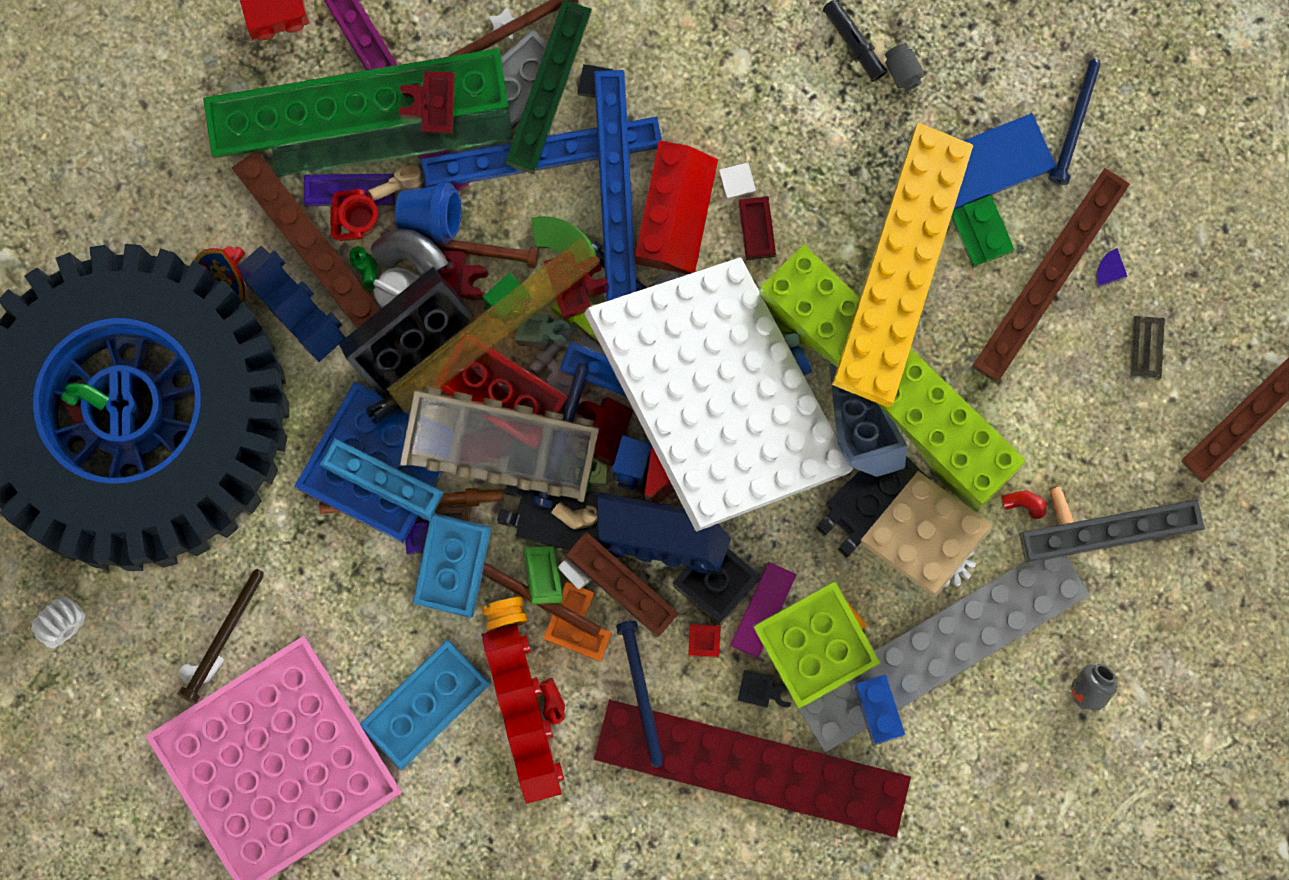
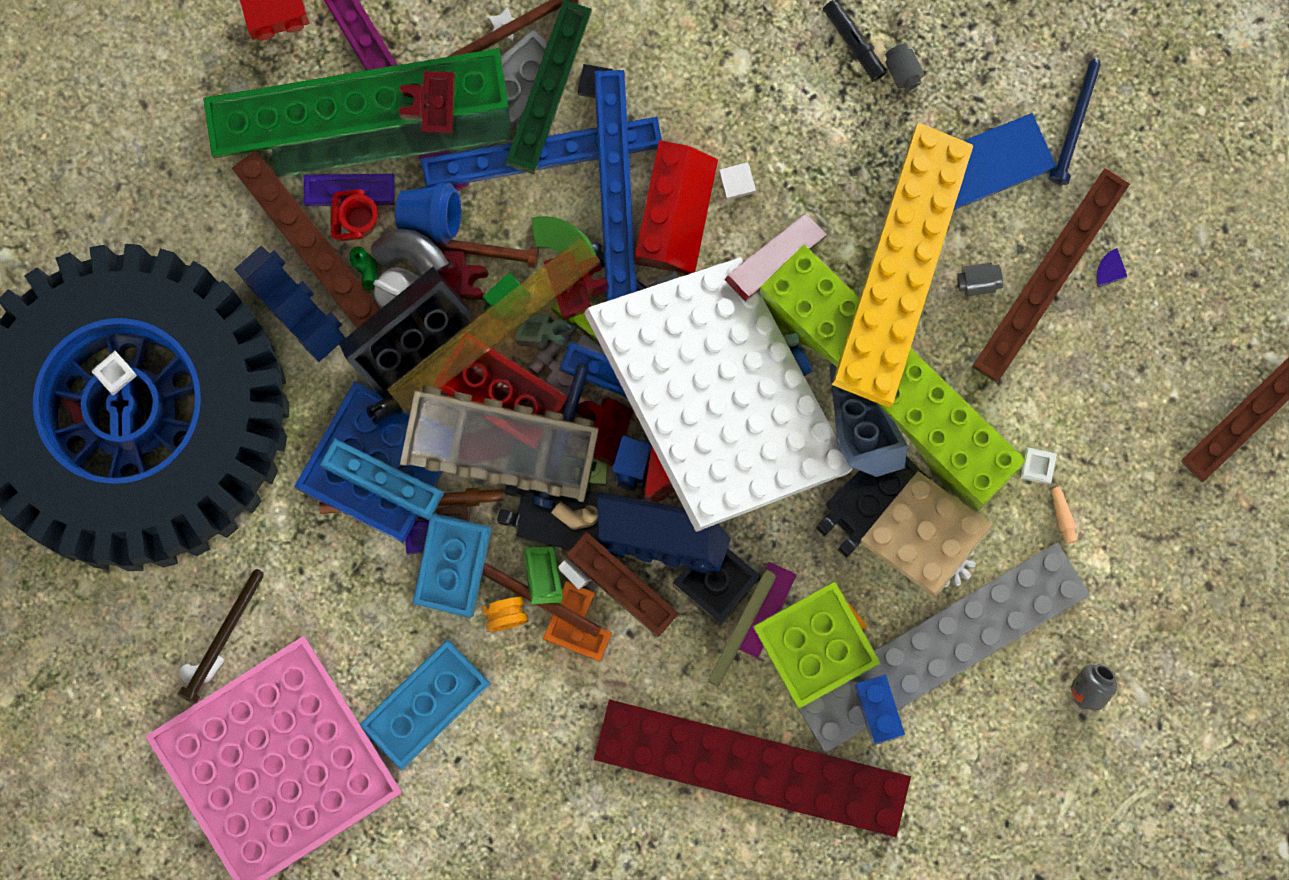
white gear [31,596,86,648] -> none
green arm [61,384,110,410] -> none
shield [194,246,245,302] -> none
tan plate [367,165,425,201] -> none
red brick [481,624,565,804] -> none
red arm [539,678,565,725] -> none
dark blue bar [616,621,663,768] -> none
red plate [688,624,721,658] -> none
black plate [737,670,791,708] -> none
dark red tile [738,196,776,260] -> none
green plate [951,195,1015,268] -> none
red arm [1001,490,1046,519] -> none
dark grey tile [1019,499,1205,564] -> none
clear smoke tile [1130,316,1165,380] -> none
none -> white tile [92,351,137,396]
none -> olive tile [708,570,776,687]
none -> tile [724,214,827,302]
none -> dark grey brick [957,262,1003,297]
none -> white tile [1020,447,1057,485]

